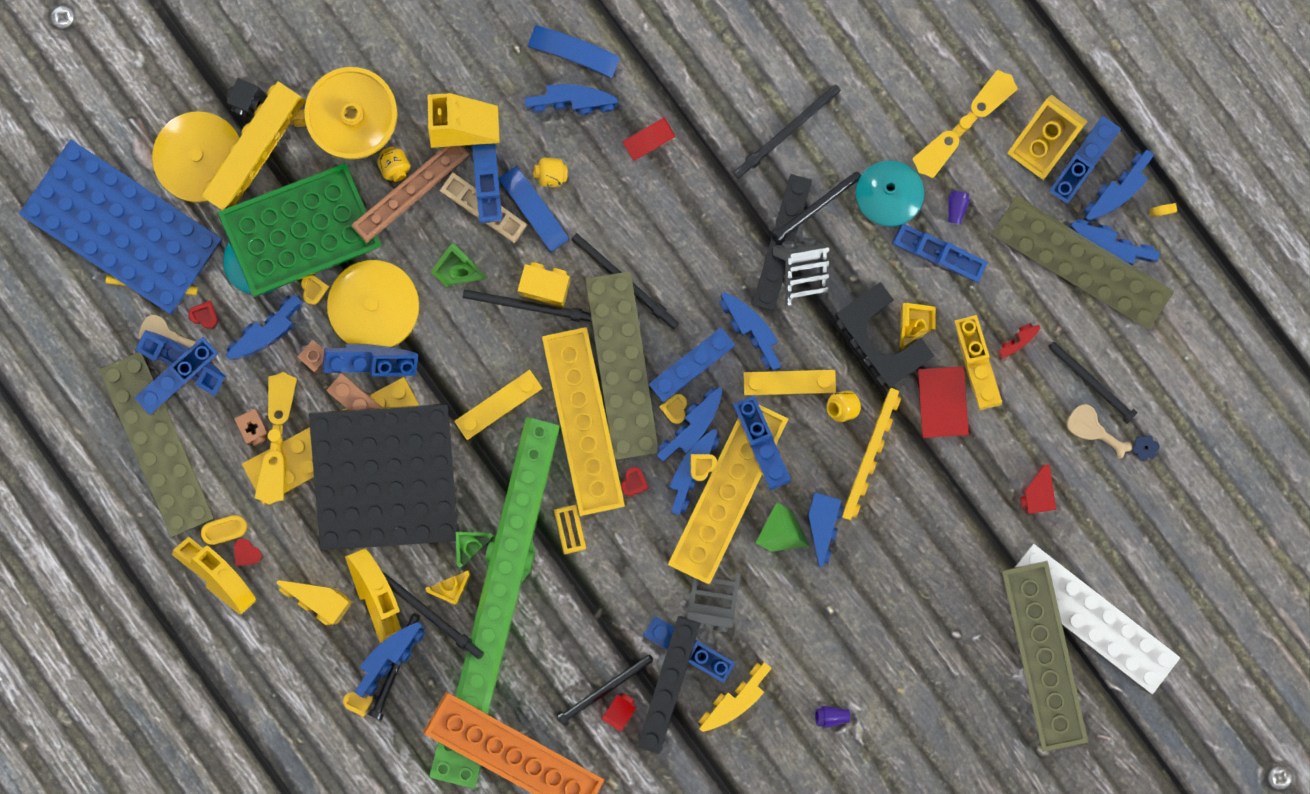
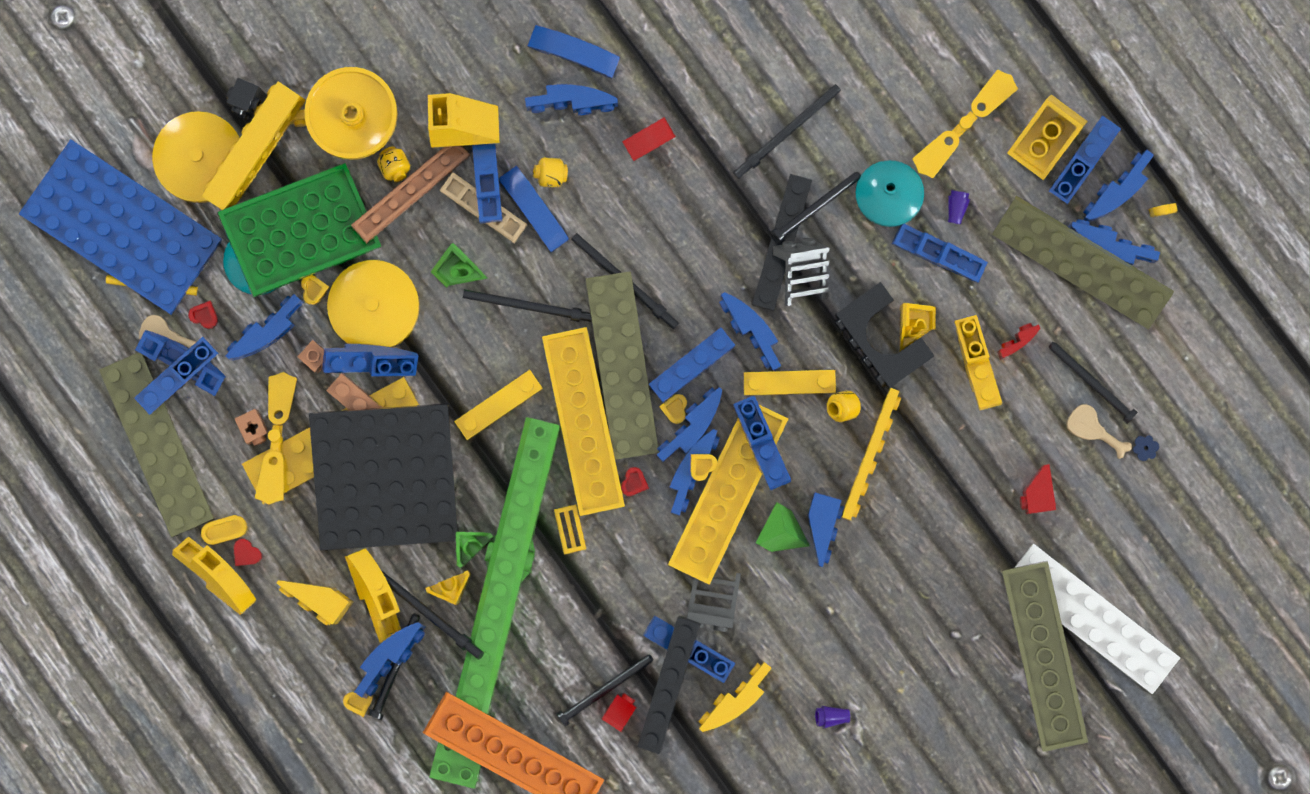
yellow brick [518,262,571,308] -> none
red tile [917,366,969,438] -> none

